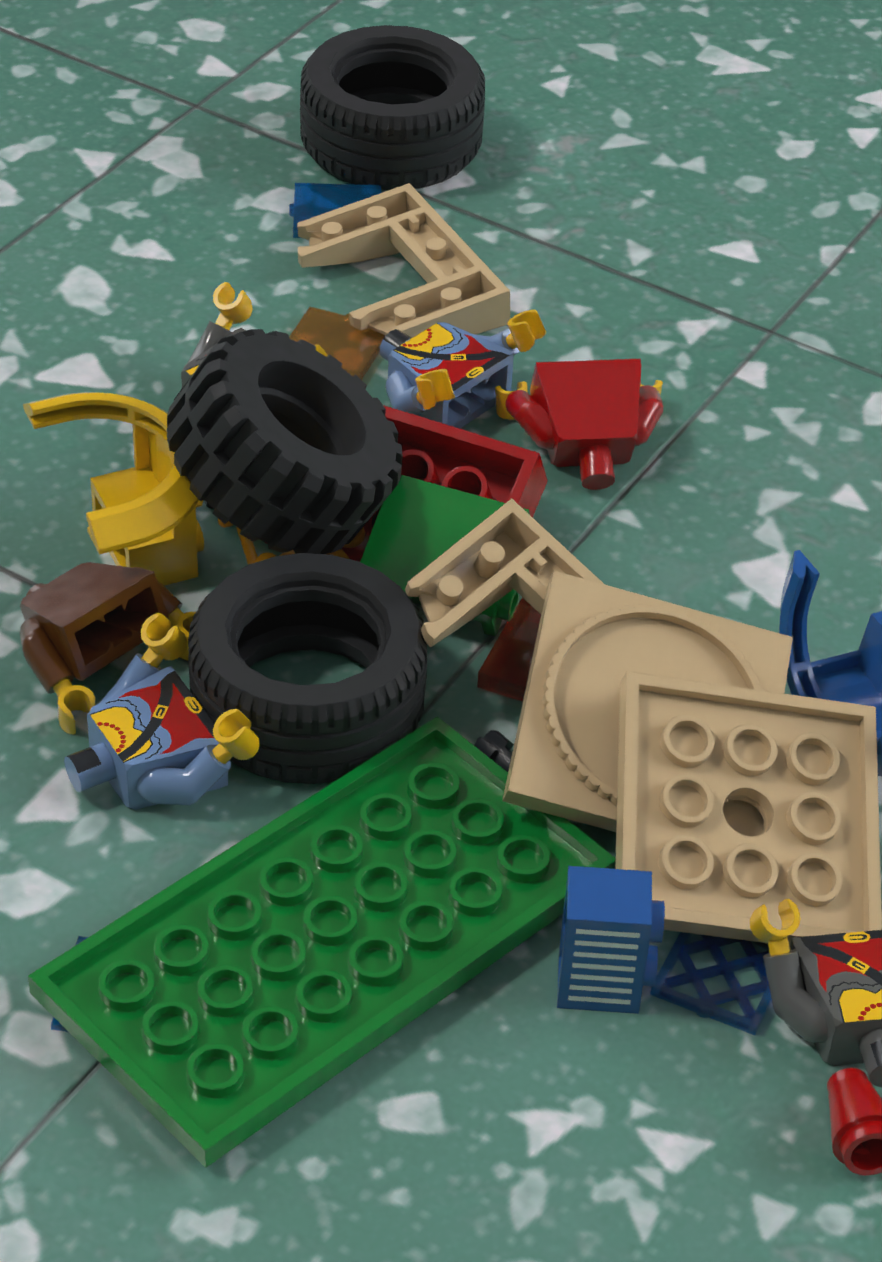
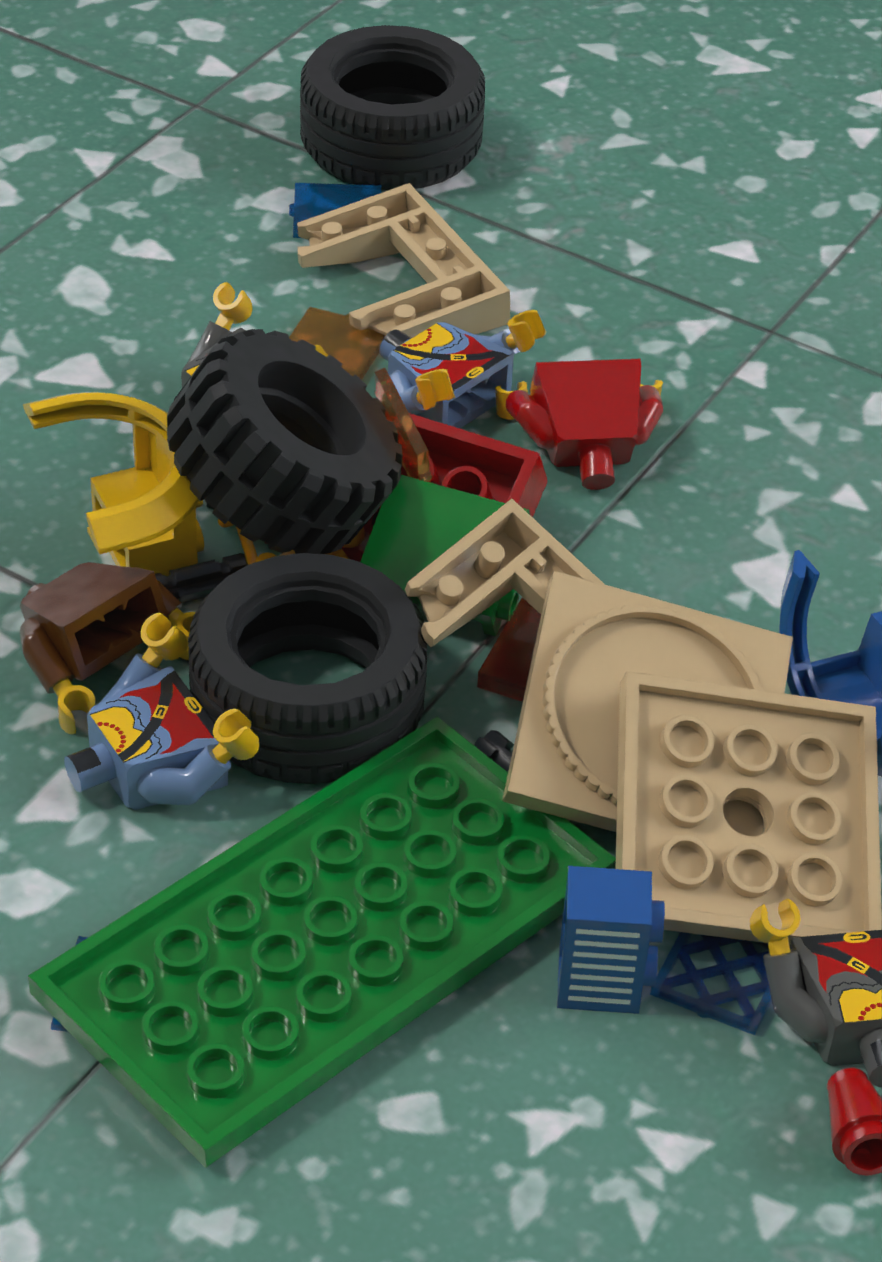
none -> black axle [155,553,248,603]
none -> clear orange piece [374,368,432,482]

